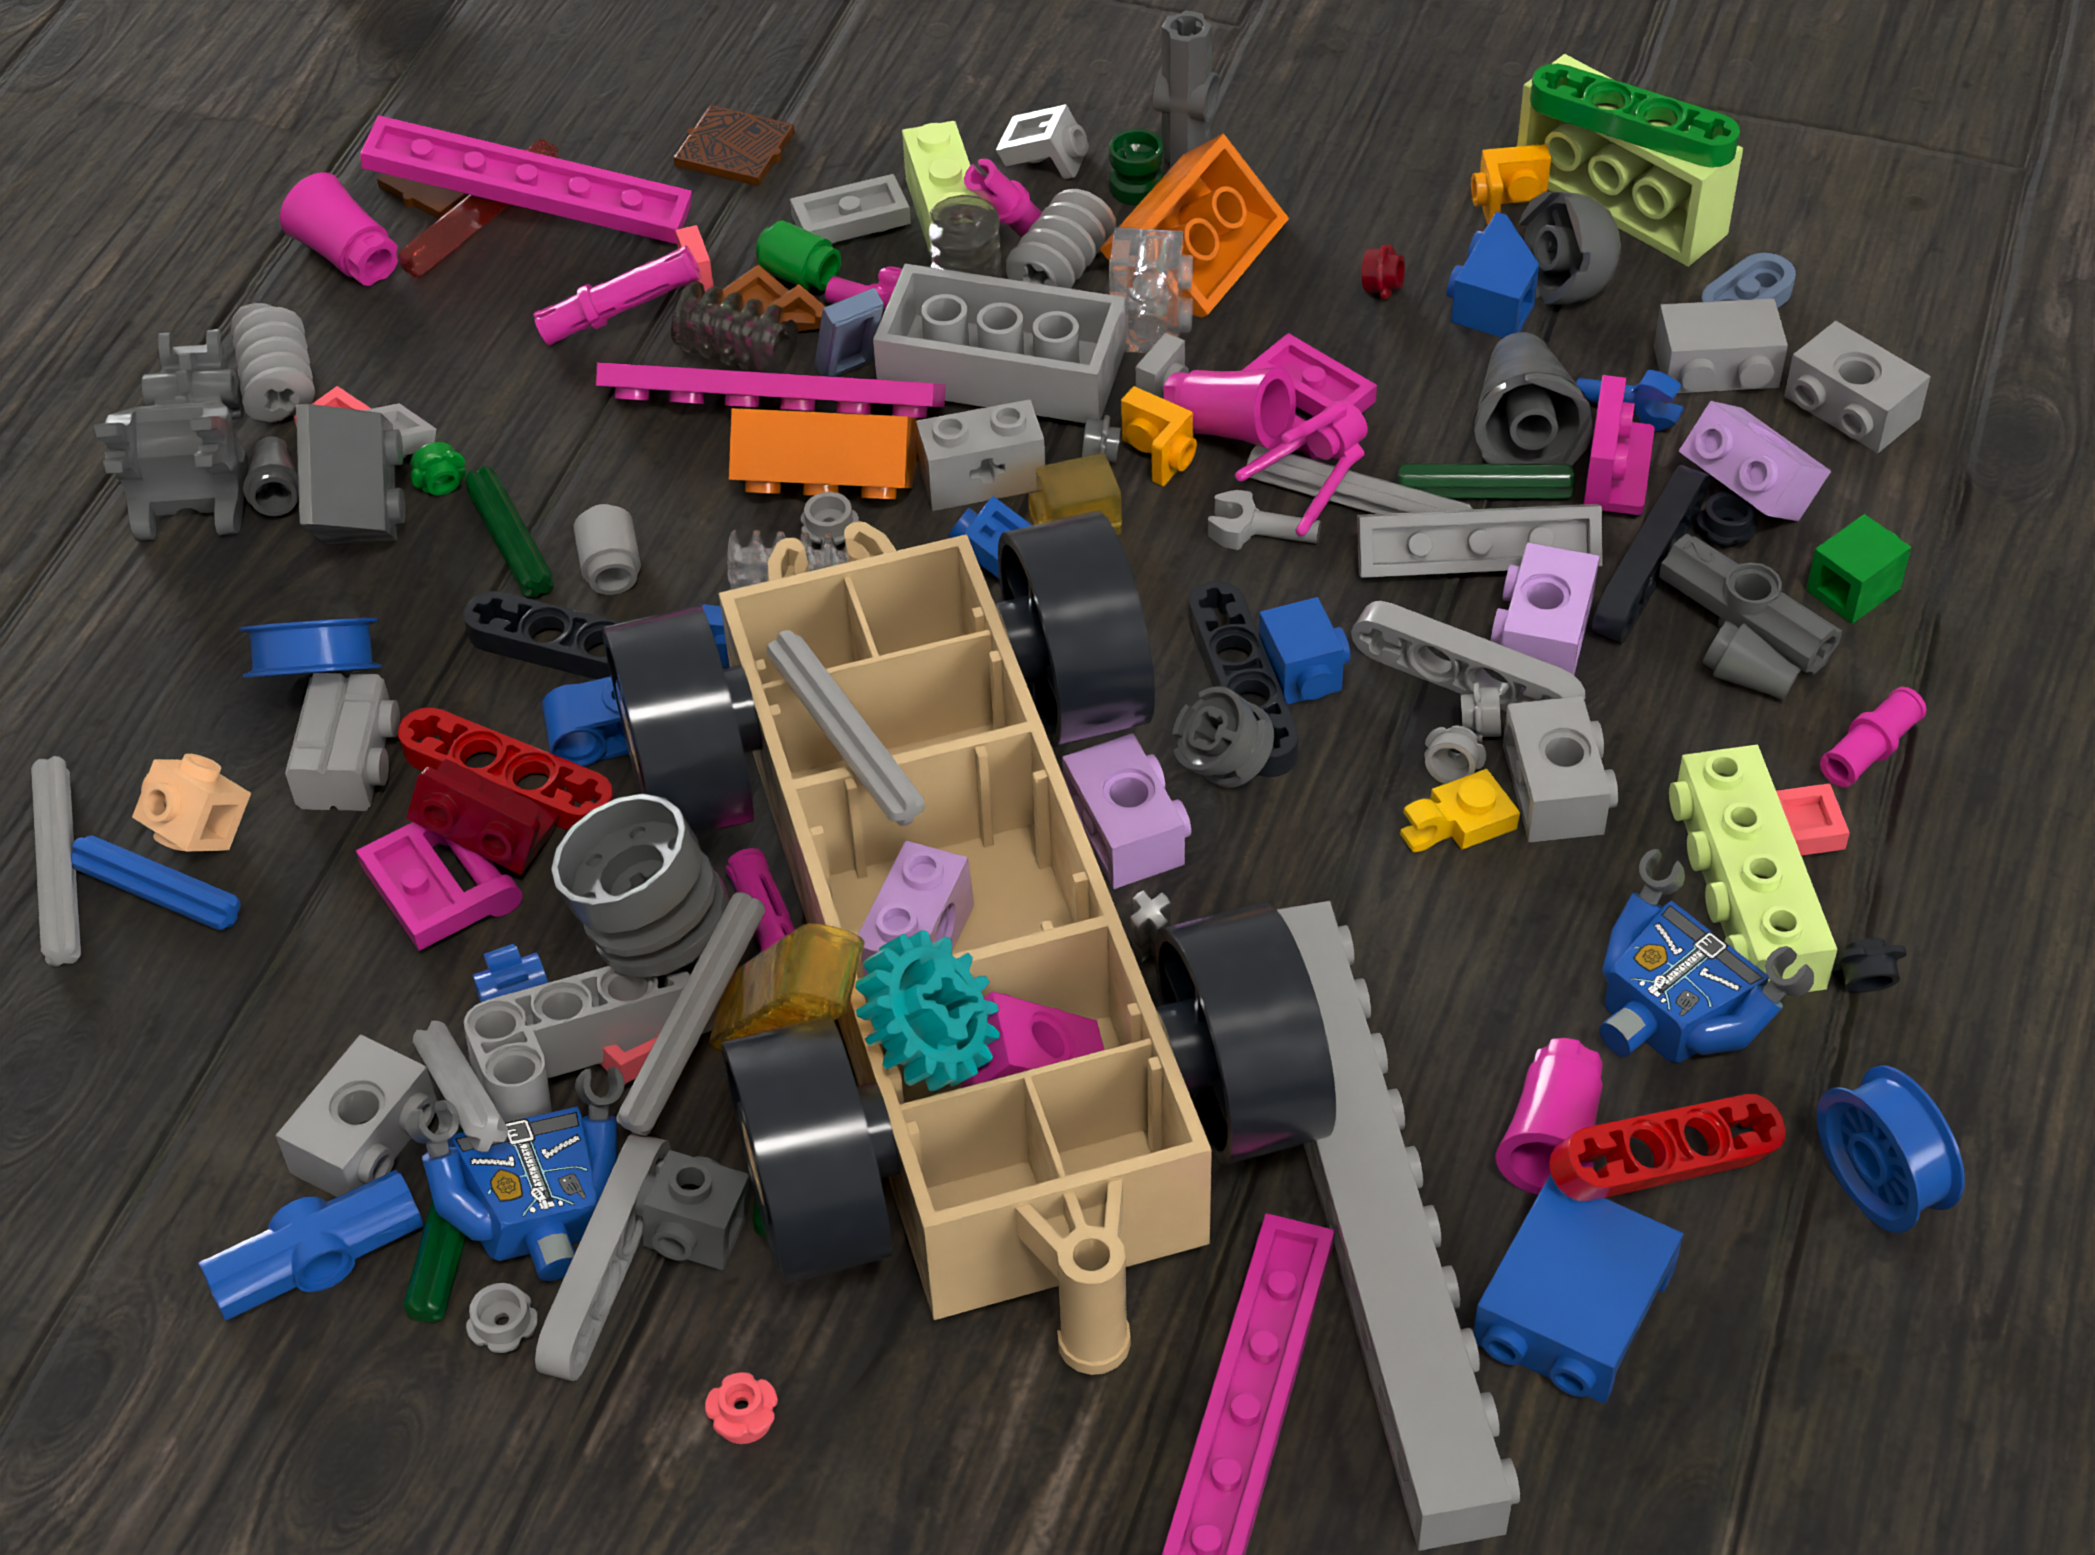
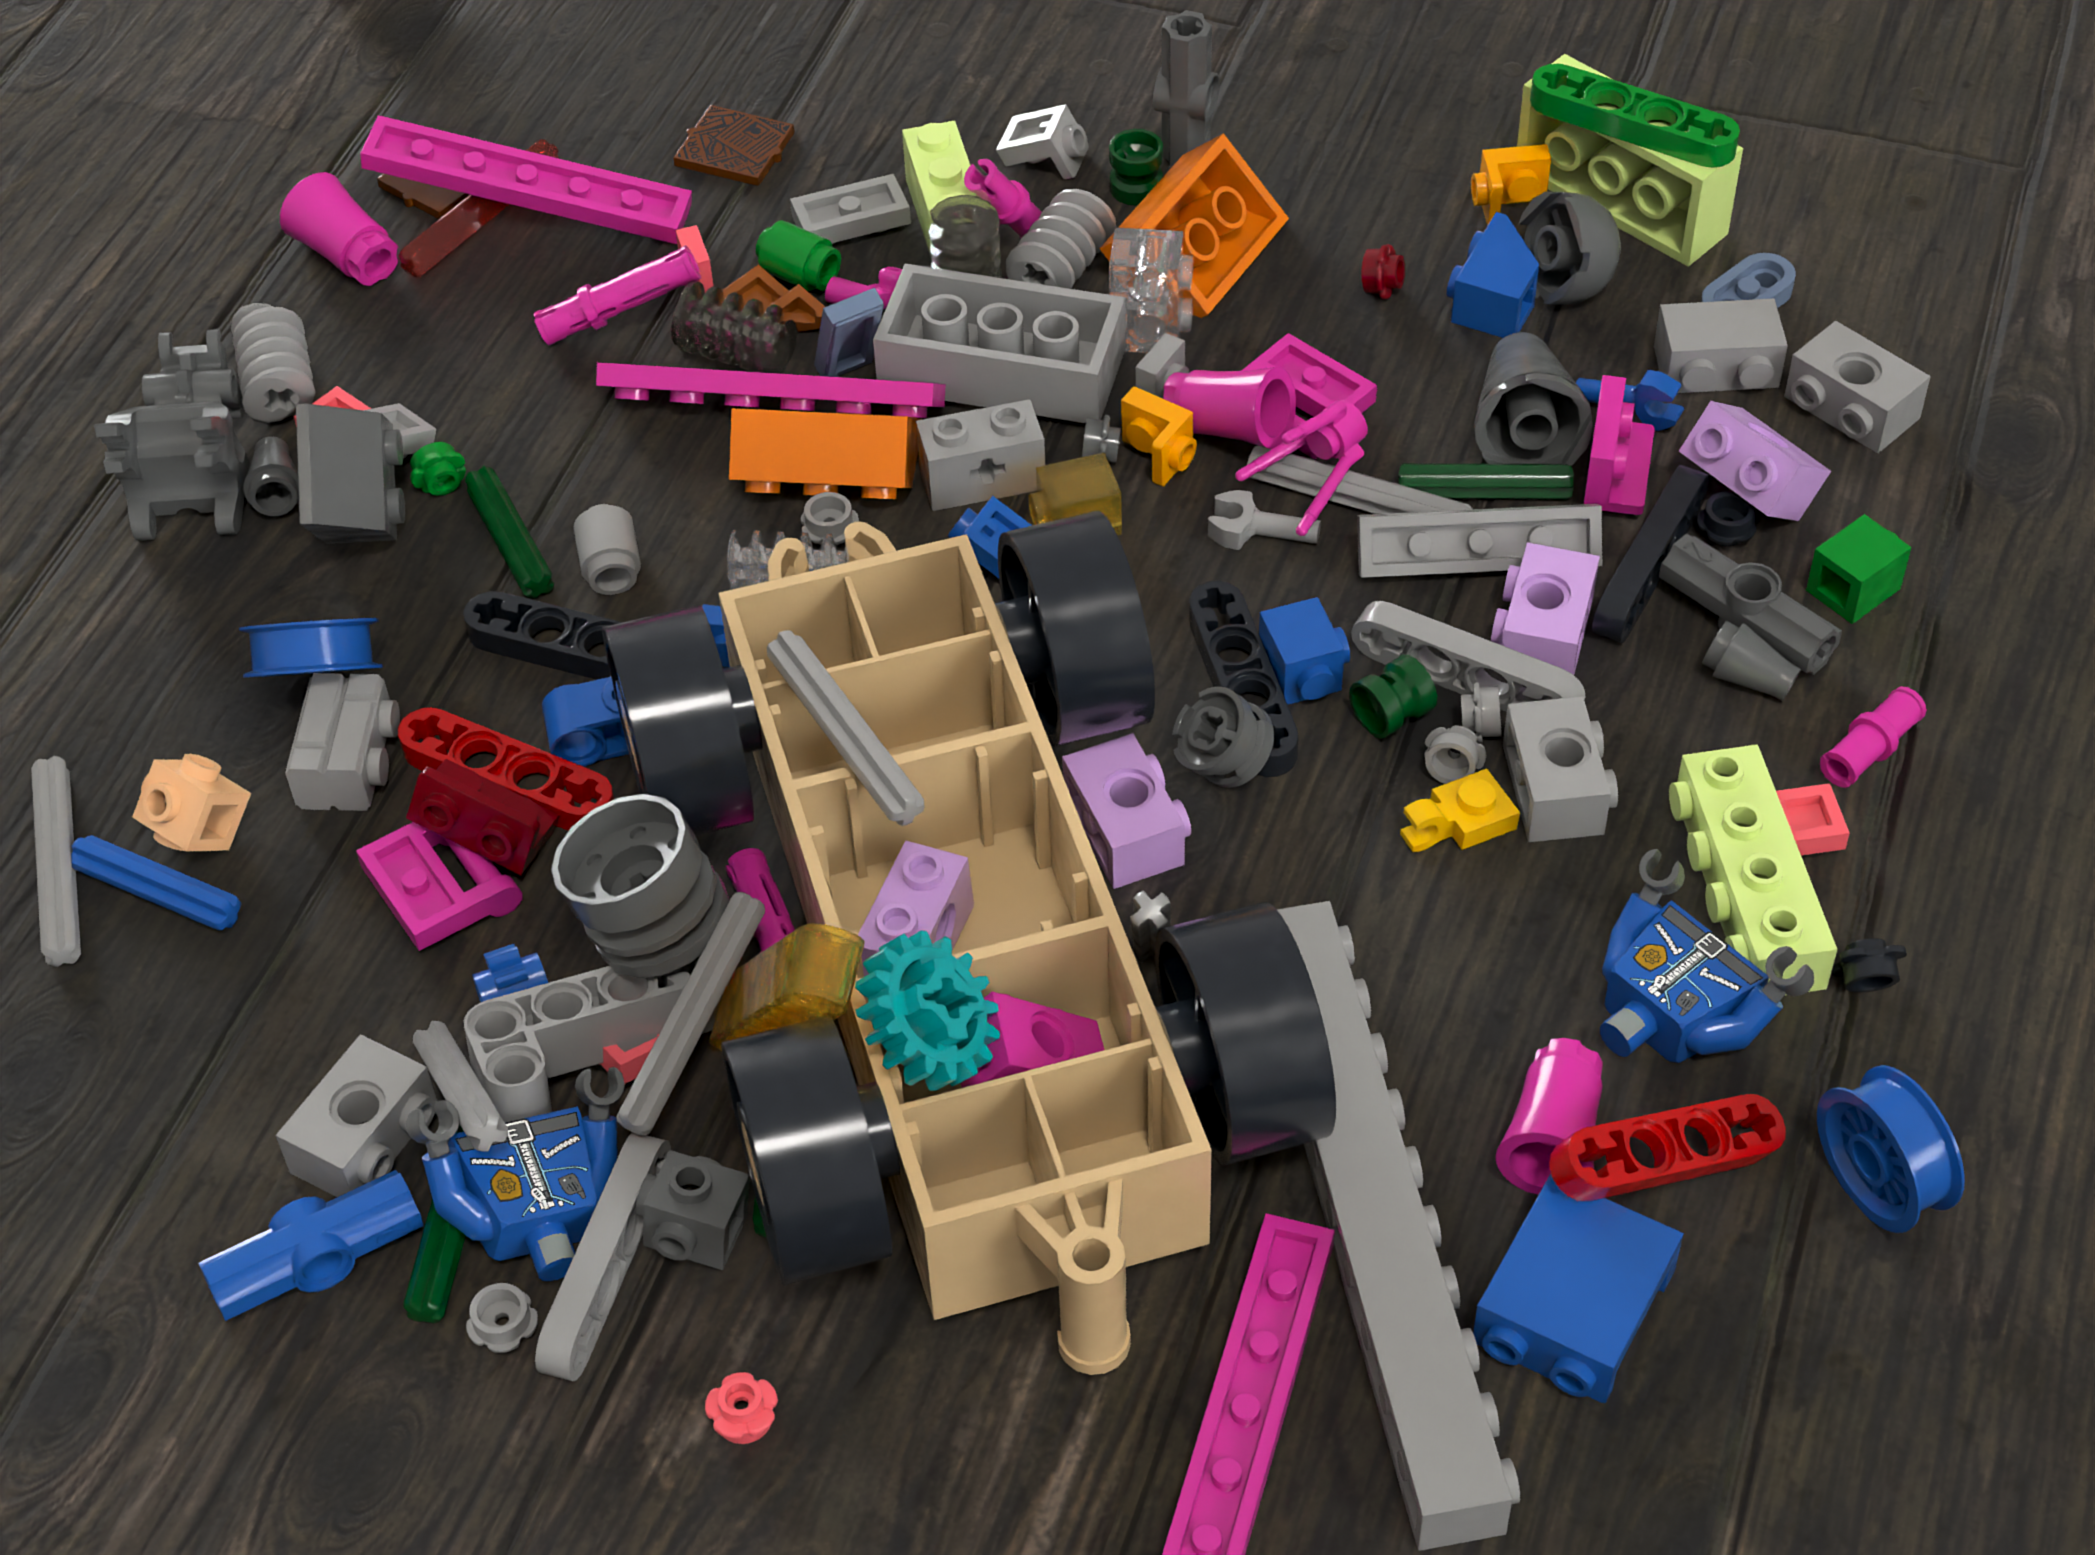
none -> dark green wheel [1349,655,1438,738]

